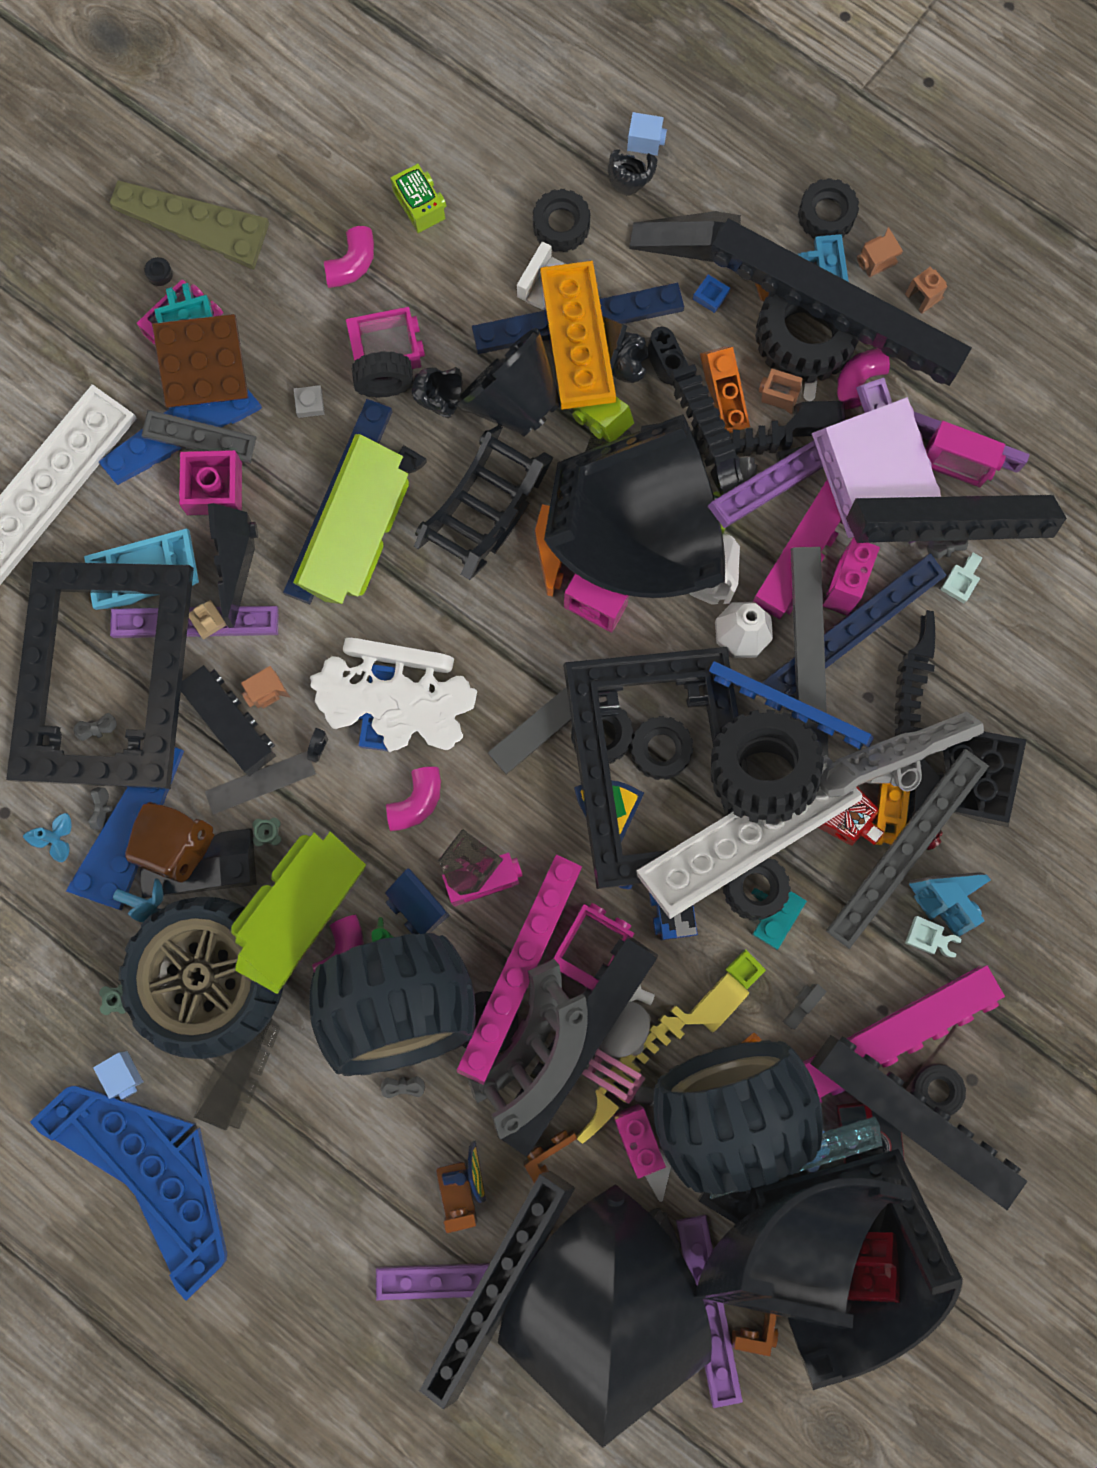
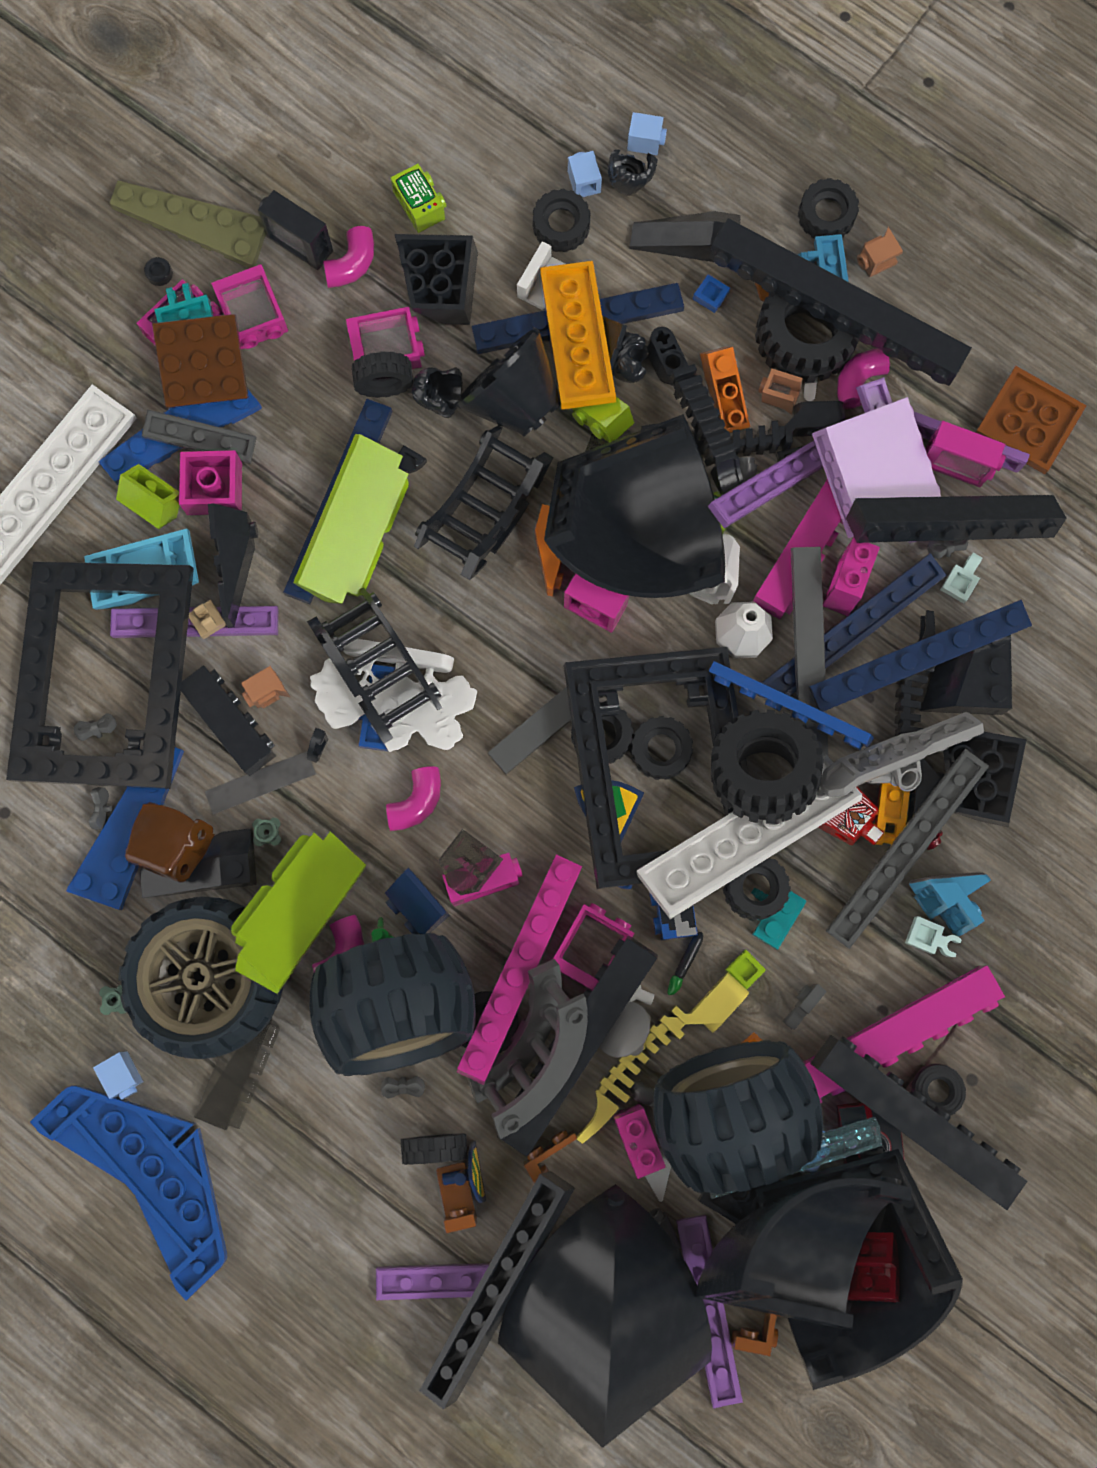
dark azure plant [23,813,72,862] -> none
dark azure plant [113,879,163,922] -> none
light grey plate [294,385,325,418] -> none
bright pink tile [582,1049,645,1104] -> none
nougat window [905,267,947,314] -> none
none -> lime brick [116,464,179,529]
none -> window [211,264,288,349]
none -> black window [258,190,333,270]
none -> black fence [307,587,442,744]
none -> black wedge [394,234,478,325]
none -> black tyre [401,1133,468,1165]
none -> light blue brick [568,151,602,197]
none -> black piece [667,932,703,996]
none -> dark blue plate [809,600,1032,711]
none -> black wedge [919,635,1012,715]
none -> dark orange plate [975,366,1087,474]

